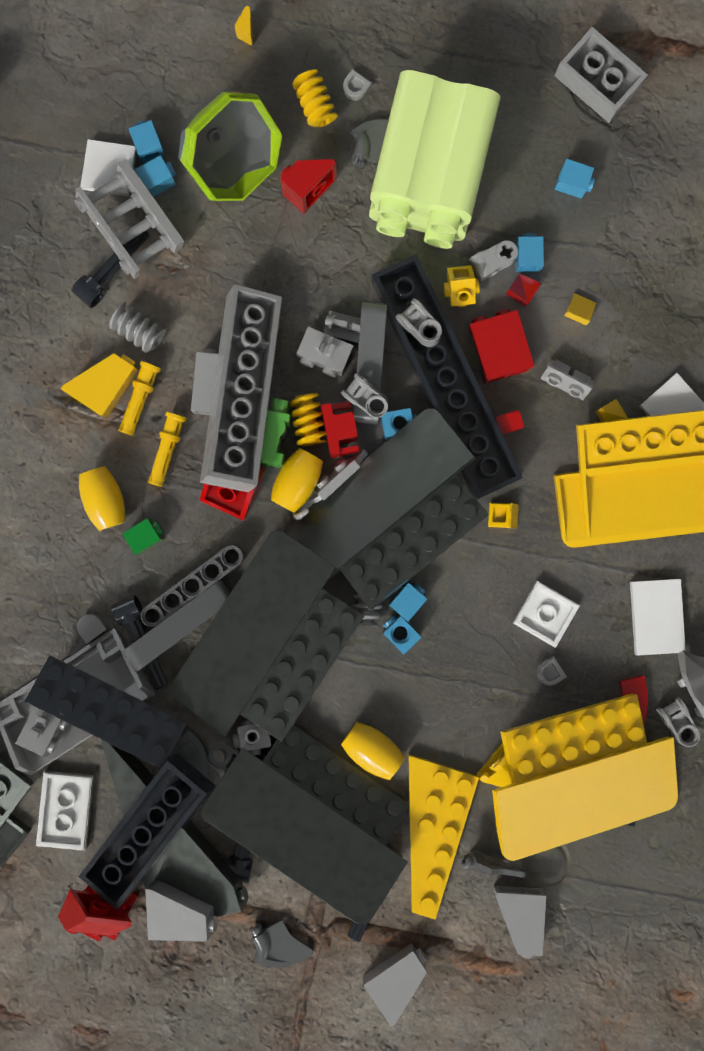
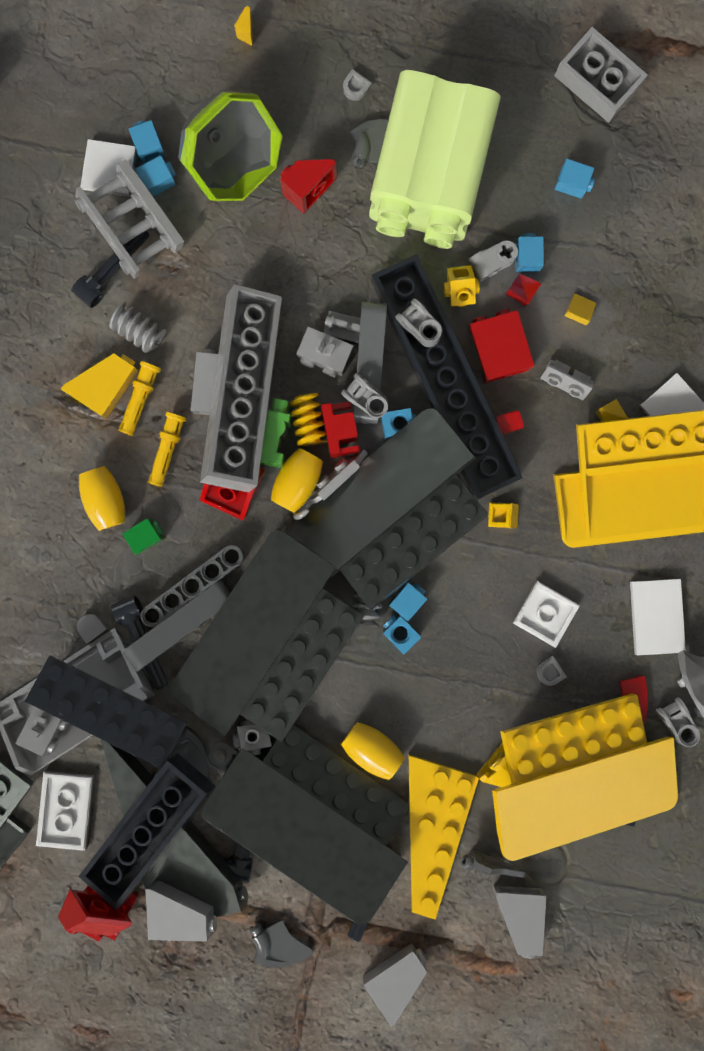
yellow piece [292,69,338,127] -> none

